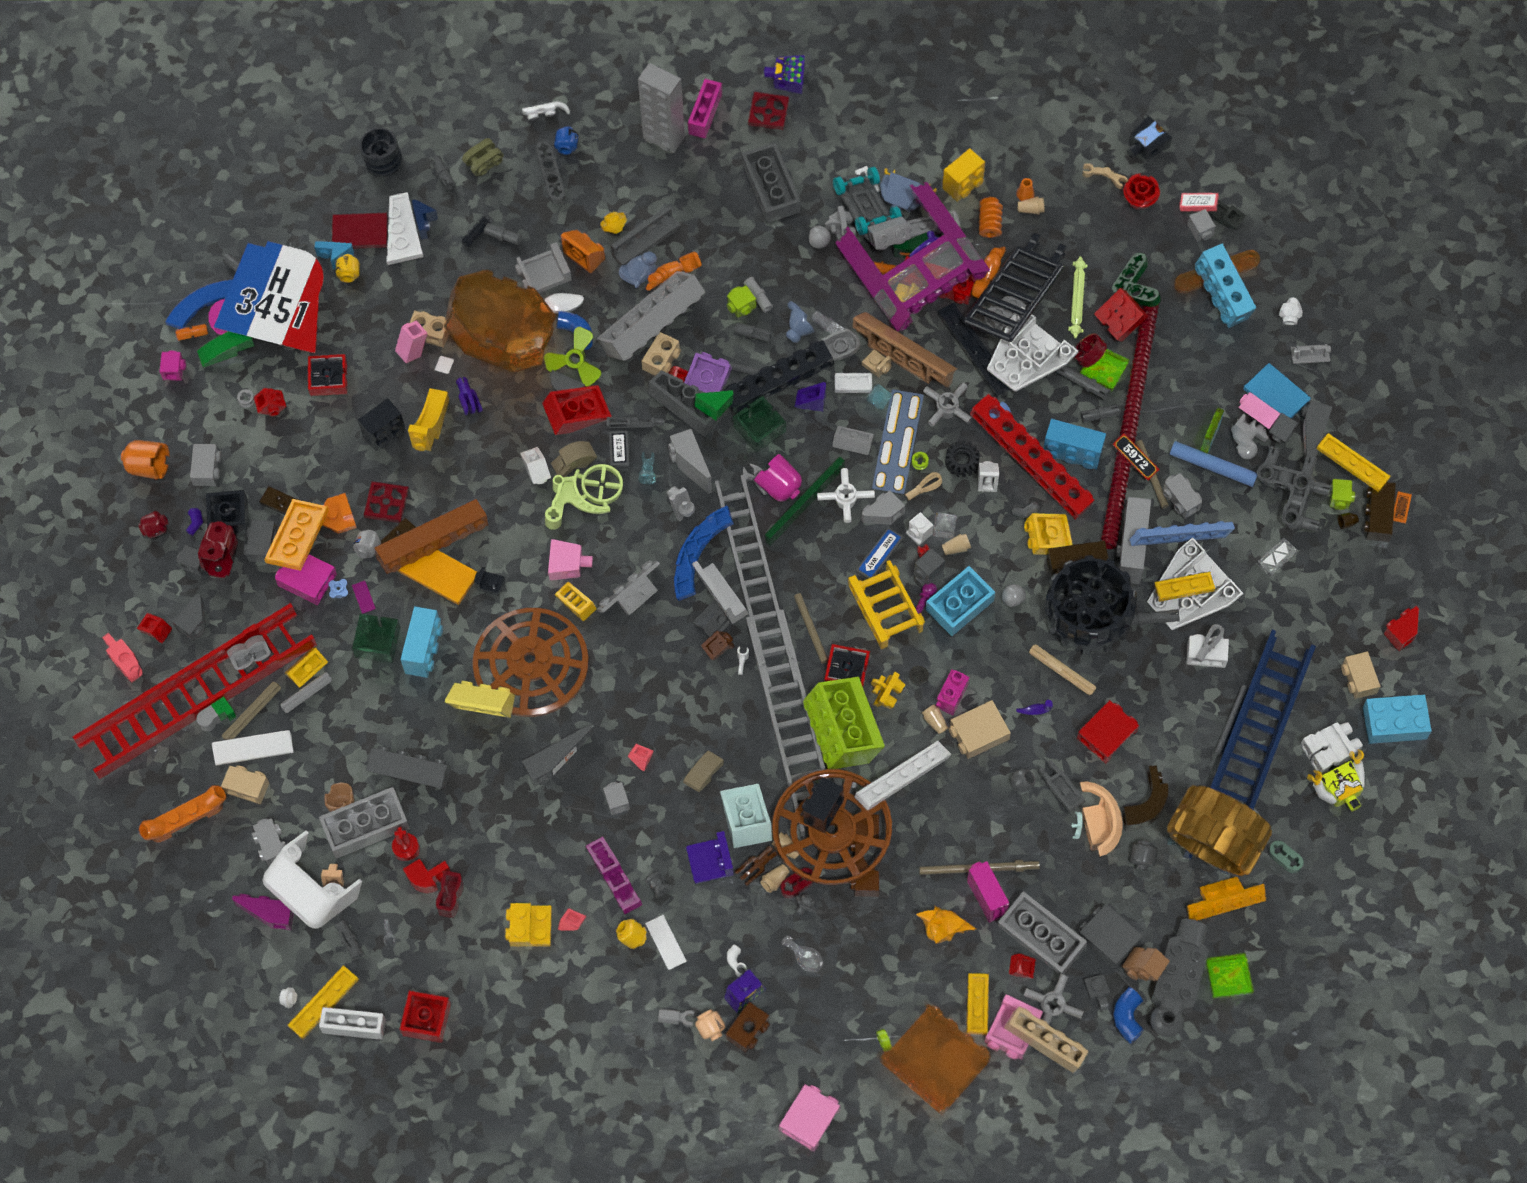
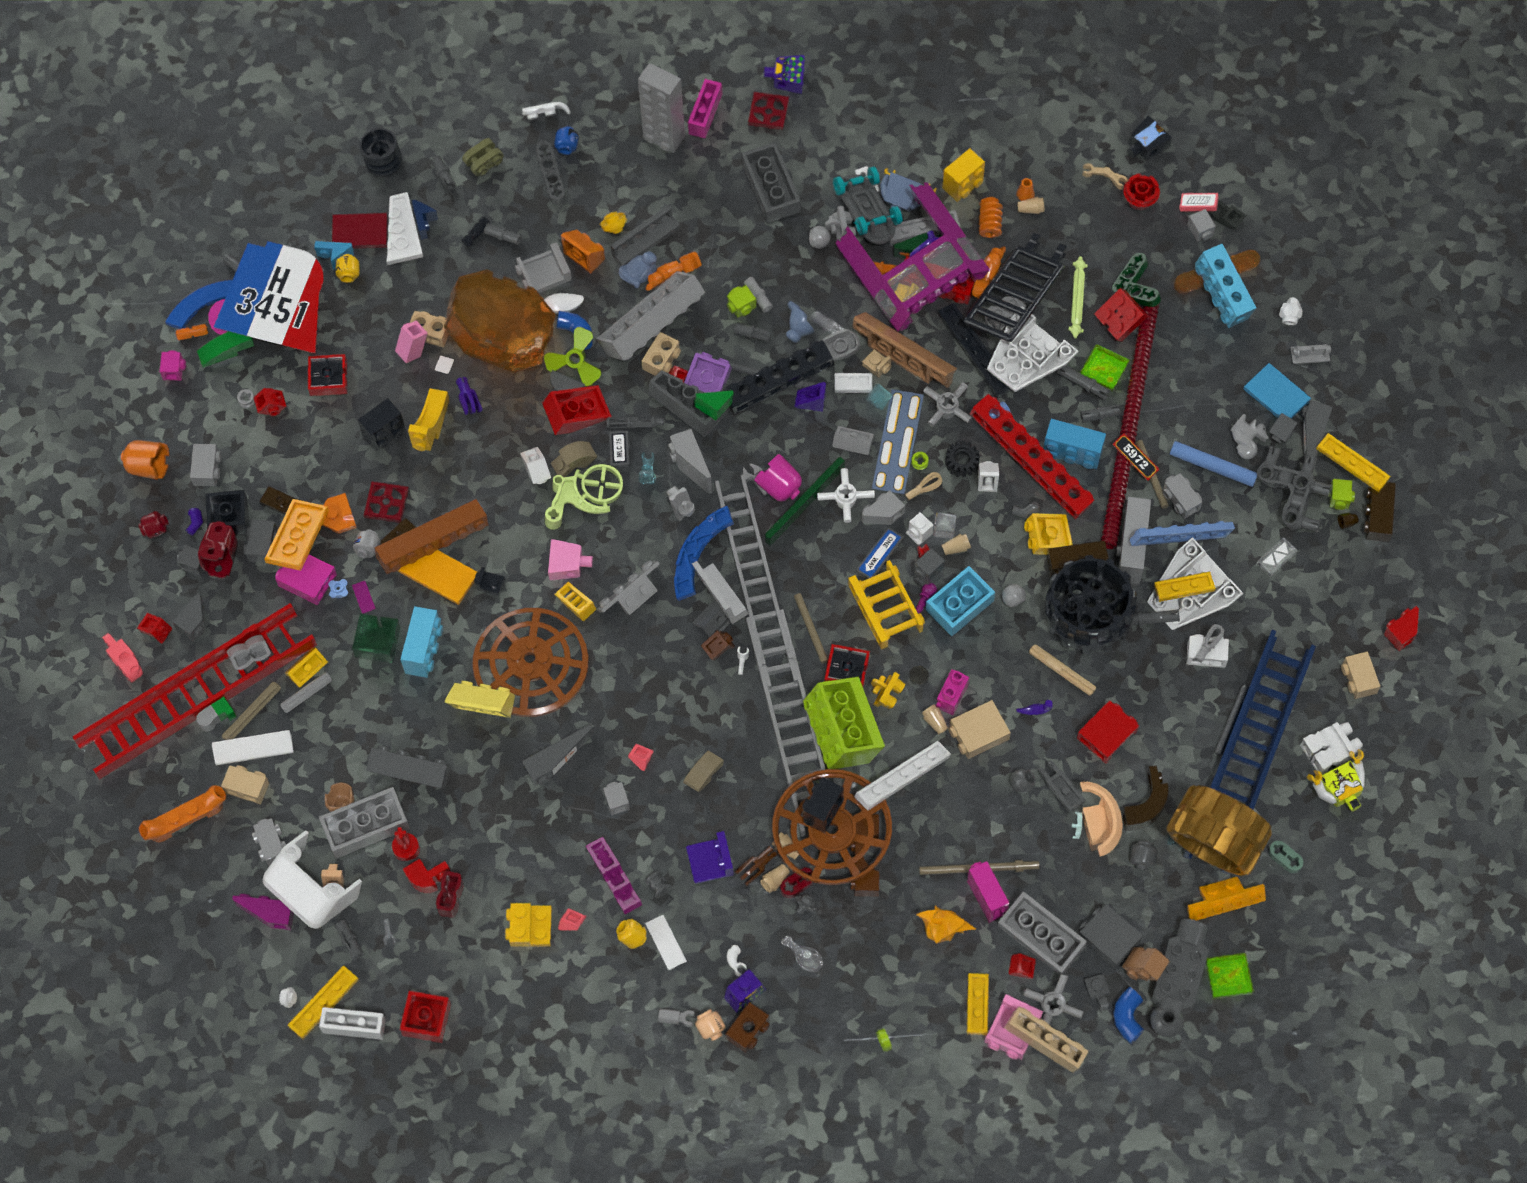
light aqua slope [720,784,772,848] -> none
clear green piece [733,395,786,453] -> none
bright pink panel [779,1085,840,1152] -> none
light grey brick [868,216,912,250] -> none
clear orange panel [880,1004,991,1116] -> none
dark red wheel [1074,333,1107,368] -> none
clear neon green tile [1201,408,1224,453] -> none
bright pink brick [1239,392,1281,430] -> none
medium azure brick [1363,695,1431,744] -> none
sticker [1393,491,1412,524] -> none

